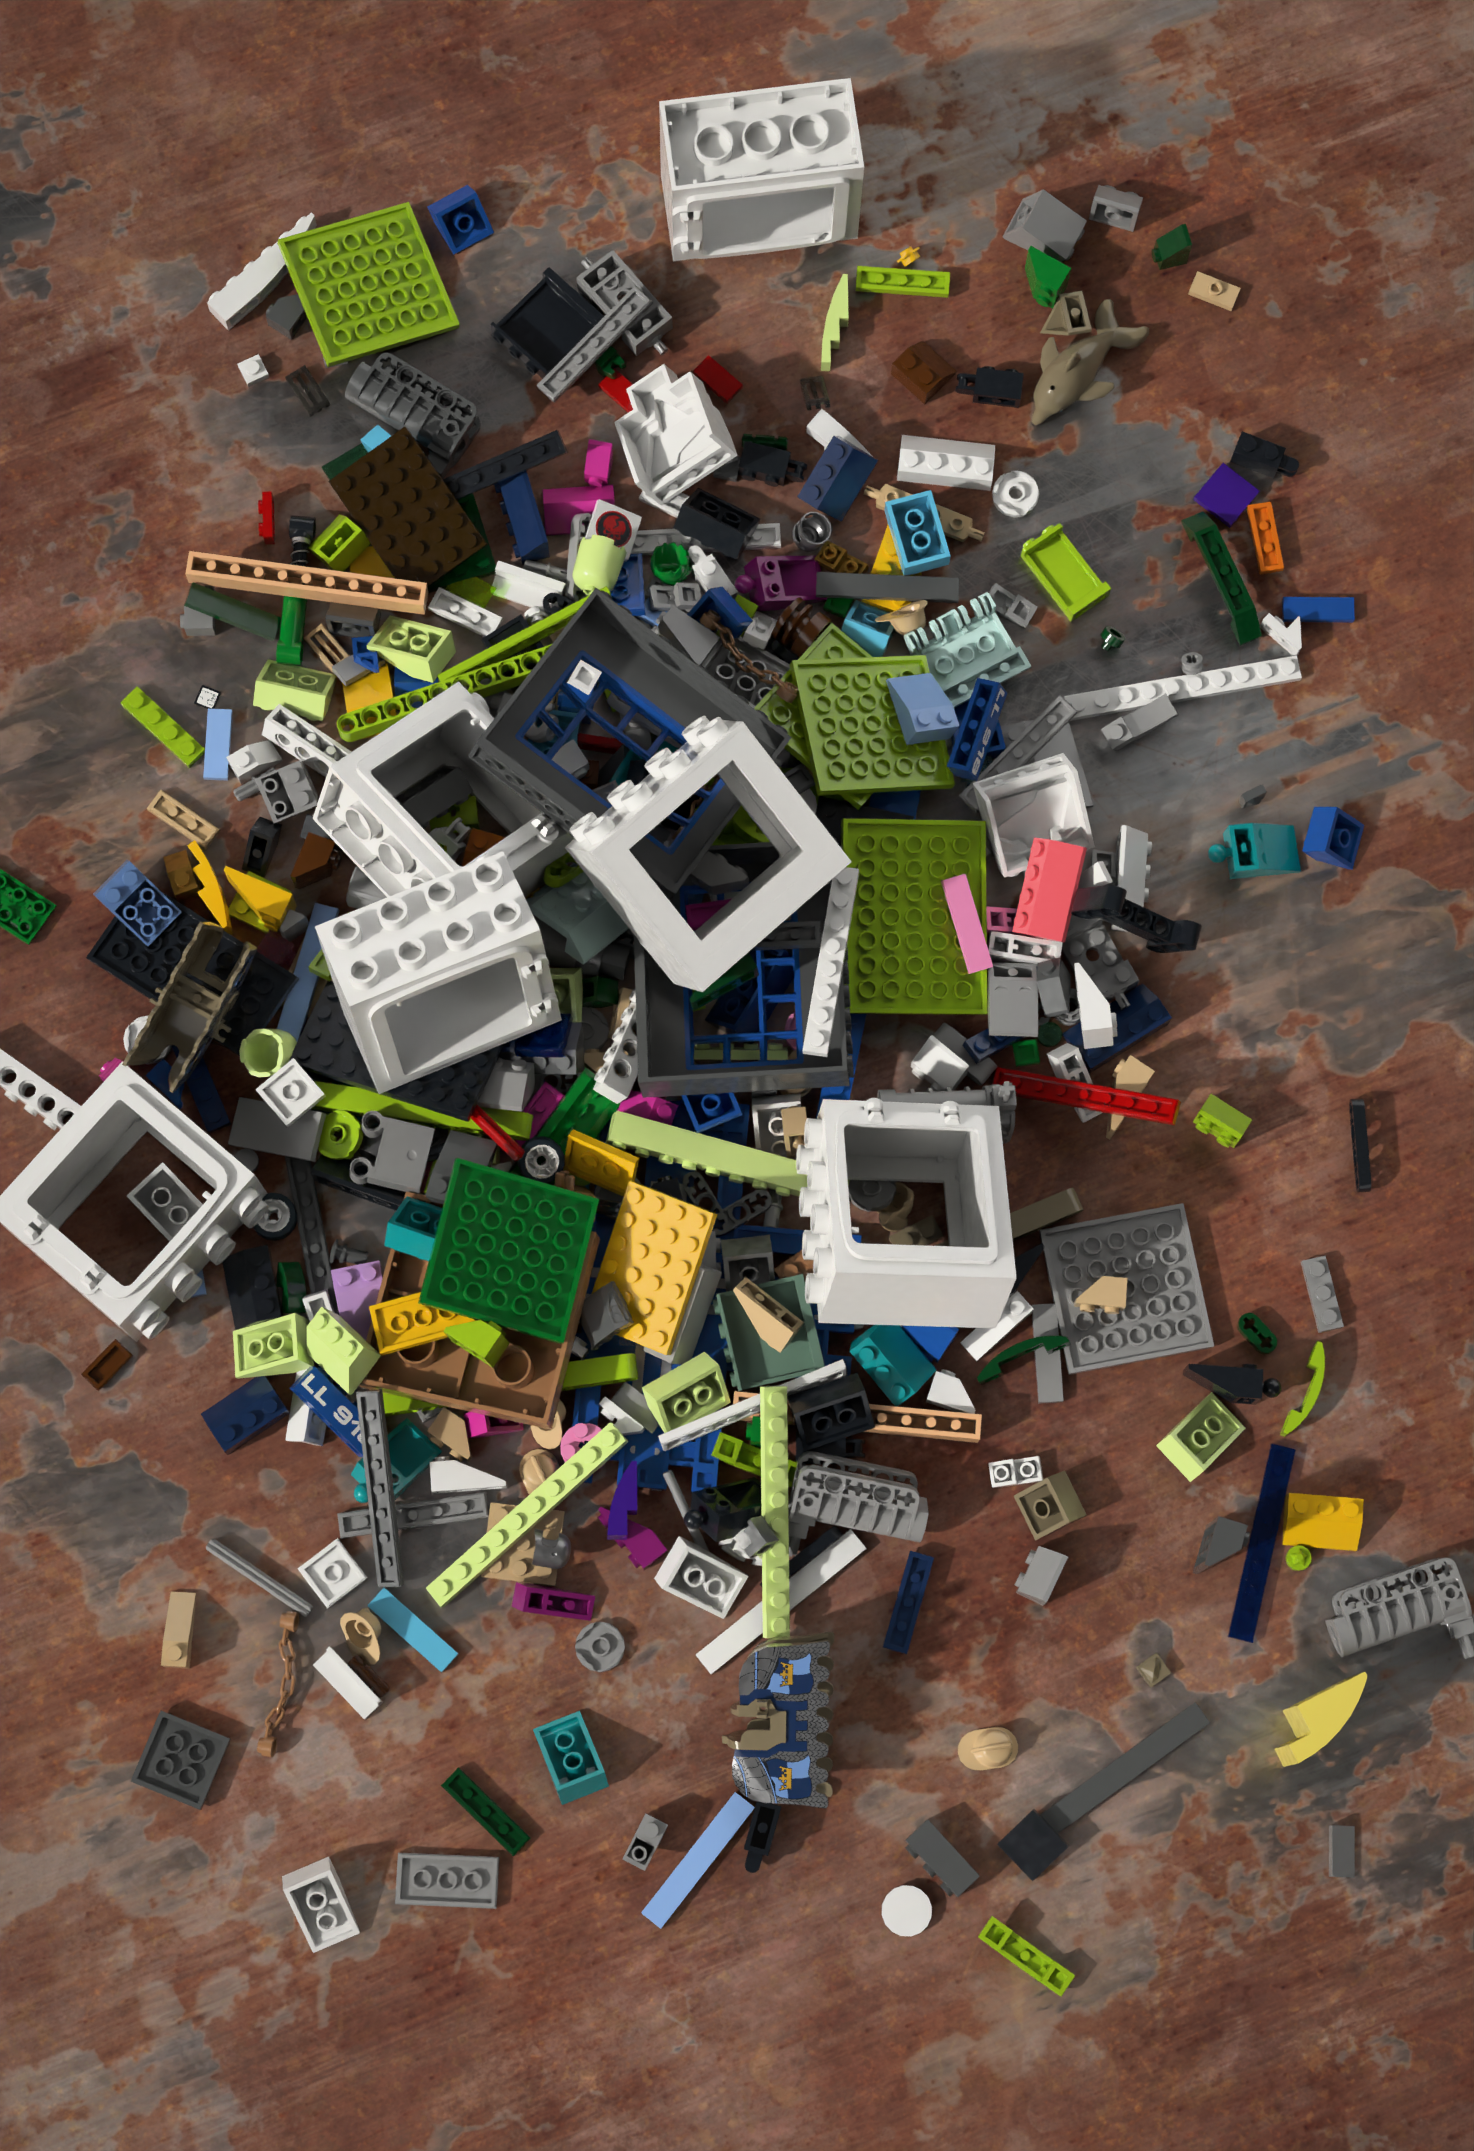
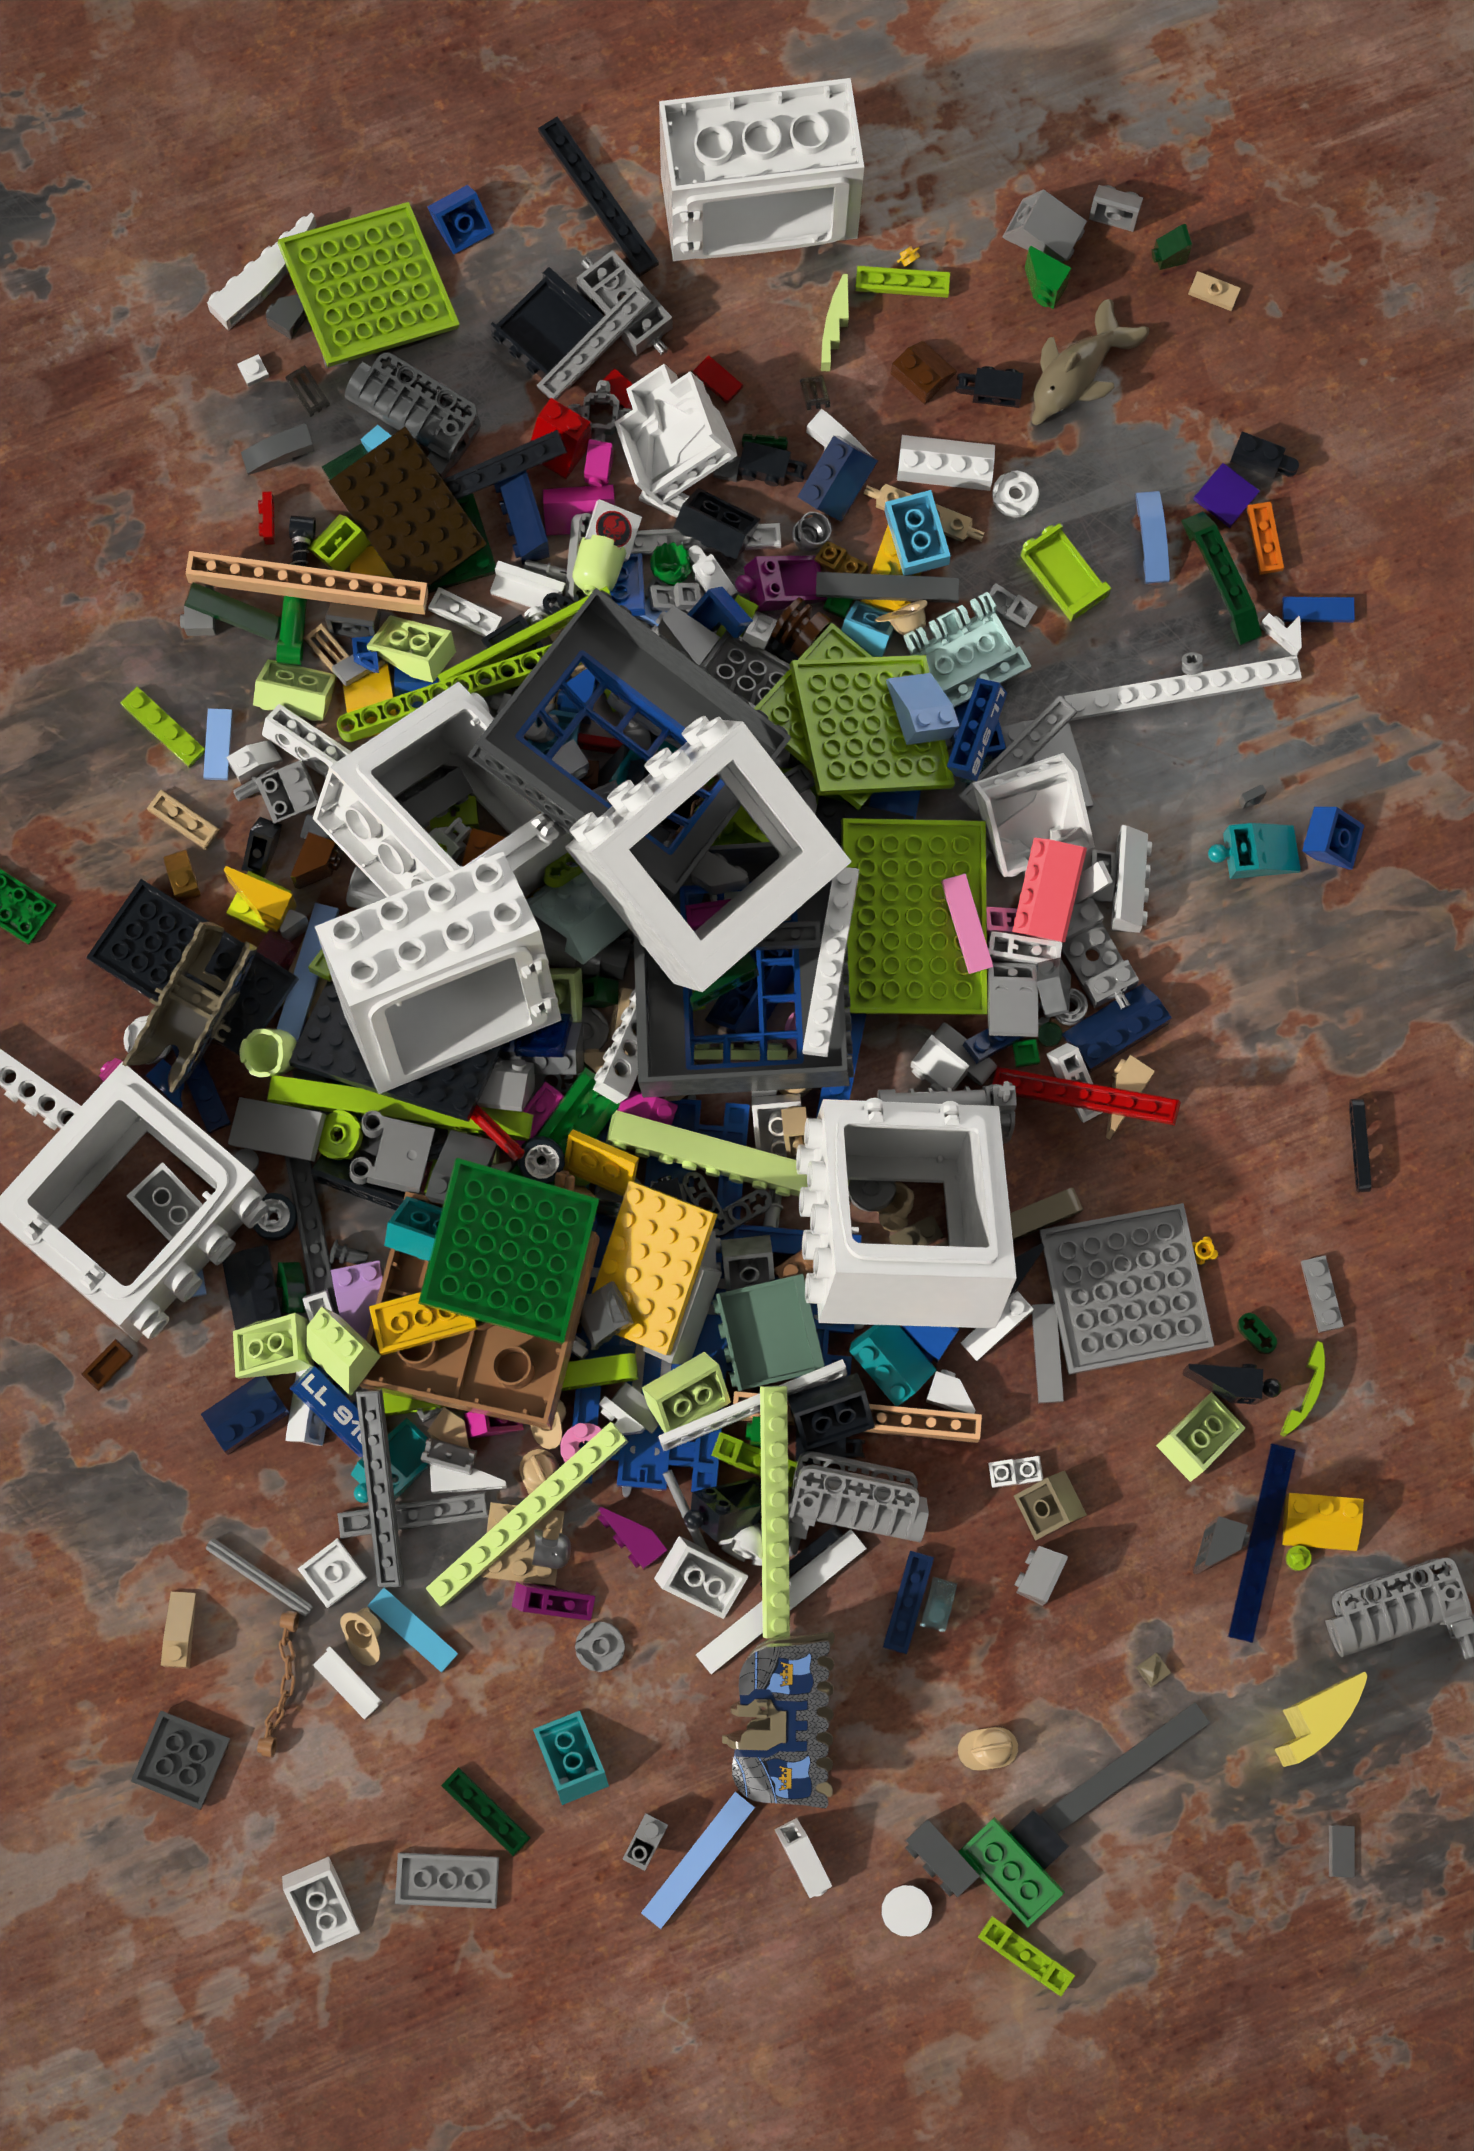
medium blue slope [93,860,181,946] -> none
yellow slope [187,840,233,935] -> none
sticker [194,685,221,709] -> none
white plate [255,1058,326,1128] -> none
reddish brown axle [348,1654,390,1698] -> none
lime slope [443,1320,510,1368] -> none
clear neon green slope [445,577,496,609] -> none
white plate [567,660,602,695] -> none
dark green tile [595,346,626,380] -> none
dark purple slope [607,1461,637,1540] -> none
blue slope [681,1093,743,1133] -> none
medium nougat piece [699,609,798,703] -> none
tan slope [733,1277,804,1353] -> none
dark grey panel [744,1516,779,1558] -> none
black brick [744,1802,782,1873] -> none
dark green slope [977,1336,1071,1385] -> none
dark tan slope [1040,291,1092,336] -> none
black beam [1071,885,1202,953] -> none
white slope [1074,963,1118,1049] -> none
tan slope [1074,1276,1128,1314] -> none
dark green tile [1100,626,1126,651] -> none
light grey slope [1101,694,1179,751] -> none
lime slope [1193,1094,1252,1148] -> none
none -> dark grey slope [241,423,314,475]
none -> light grey hinge [421,1438,477,1475]
none -> red slope [531,398,592,479]
none -> black plate [538,116,659,277]
none -> light grey piece [568,380,632,442]
none -> white slope [774,1818,832,1898]
none -> clear light blue slope [920,1577,957,1632]
none -> green plate [958,1817,1065,1928]
none -> medium blue slope [1136,491,1170,584]
none -> yellow plate [1192,1237,1218,1265]

